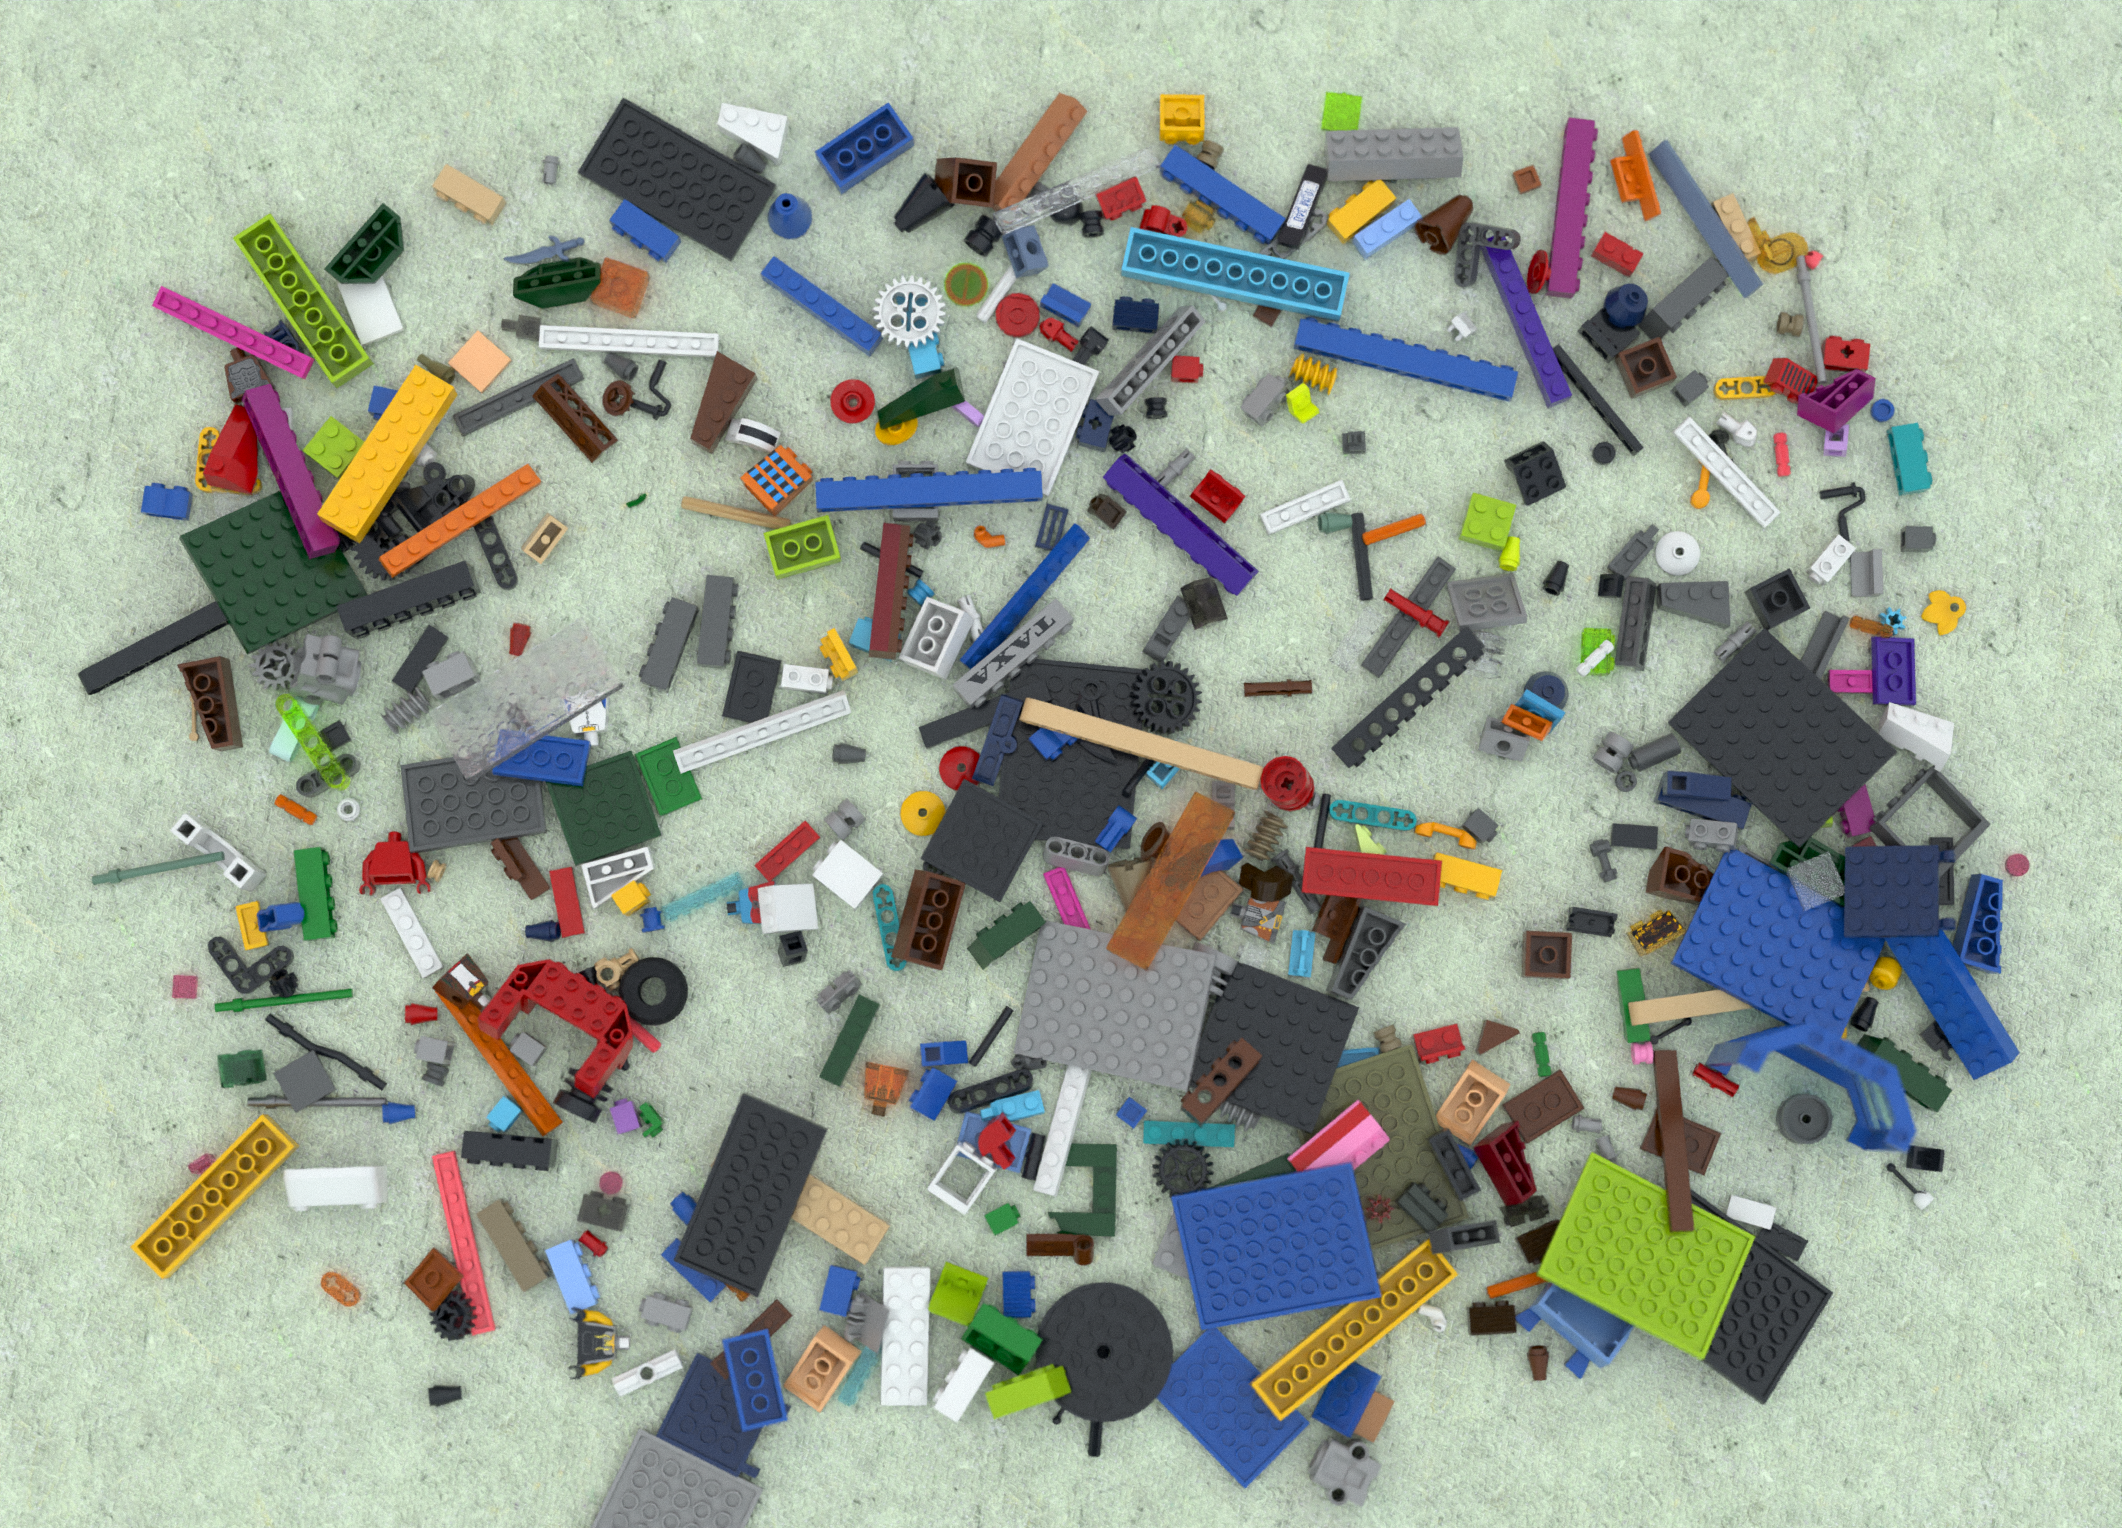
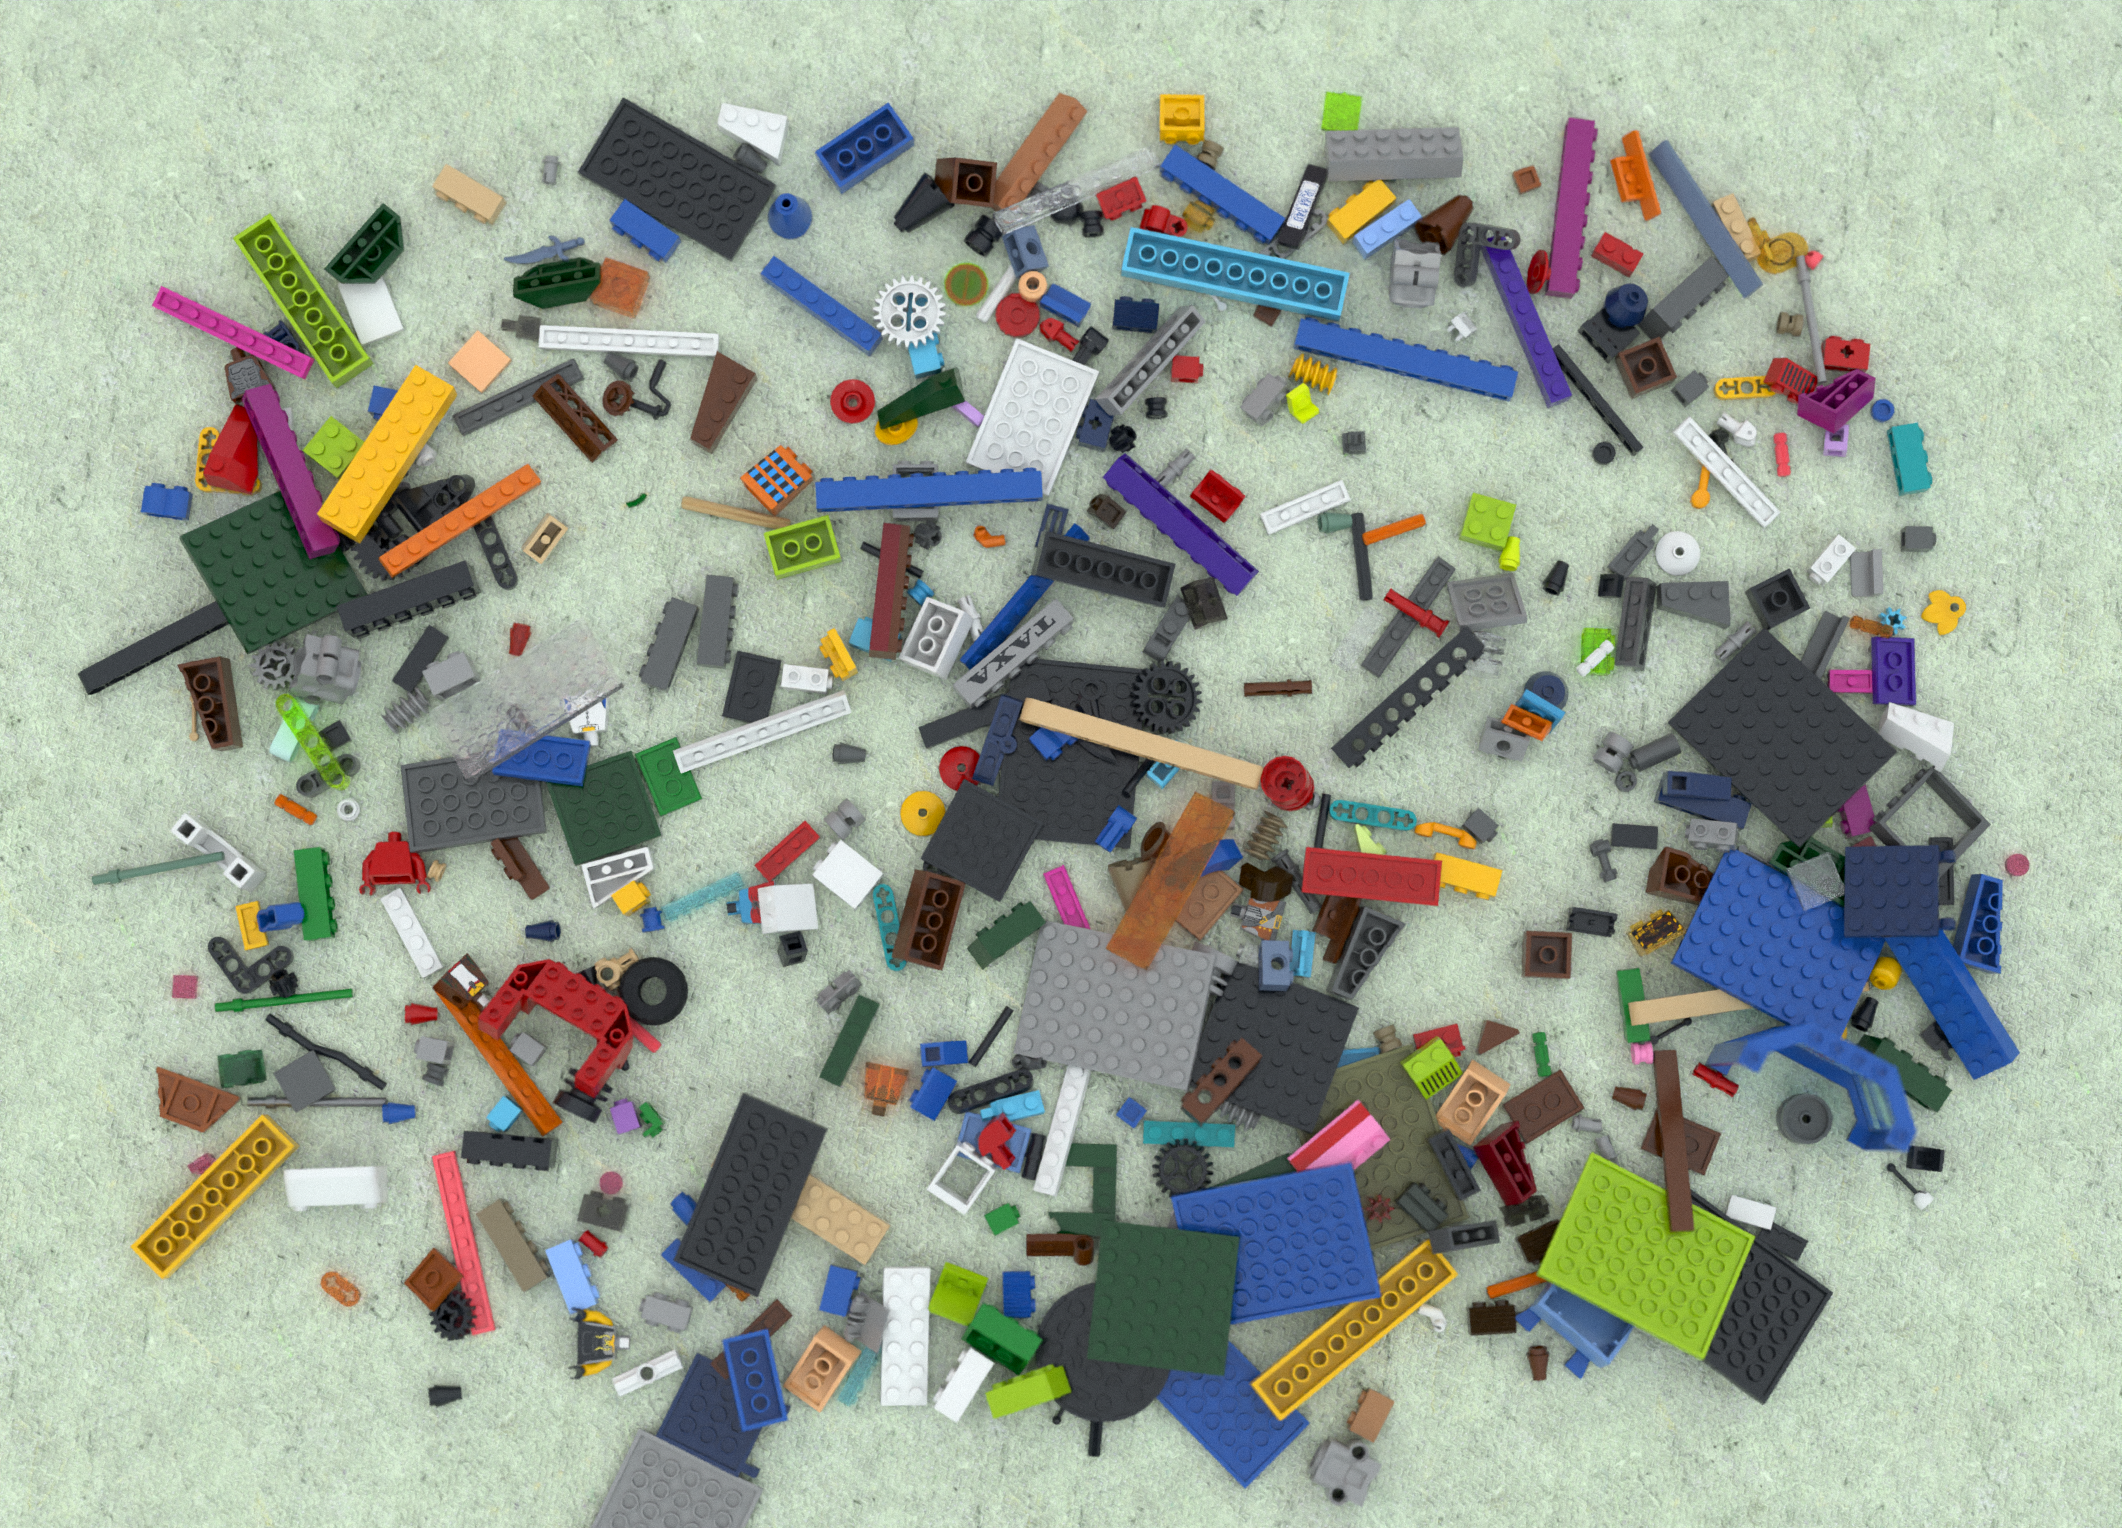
olive cone [417,354,455,384] -> none
black plate [423,462,446,484] -> none
red tile [549,867,585,938] -> none
white brick [725,418,781,453] -> none
light grey beam [1043,837,1110,876] -> none
blue tile [1311,1361,1382,1438] -> none
black bracket [1504,441,1566,506] -> none
black piece [1819,482,1866,542] -> none
none -> dark orange wing [156,1066,241,1133]
none -> light nougat head [1018,271,1047,302]
none -> black brick [1031,531,1176,608]
none -> dark green plate [1087,1220,1240,1376]
none -> sand blue brick [1258,940,1293,991]
none -> light grey piece [1388,239,1441,308]
none -> lime slope [1399,1036,1463,1100]

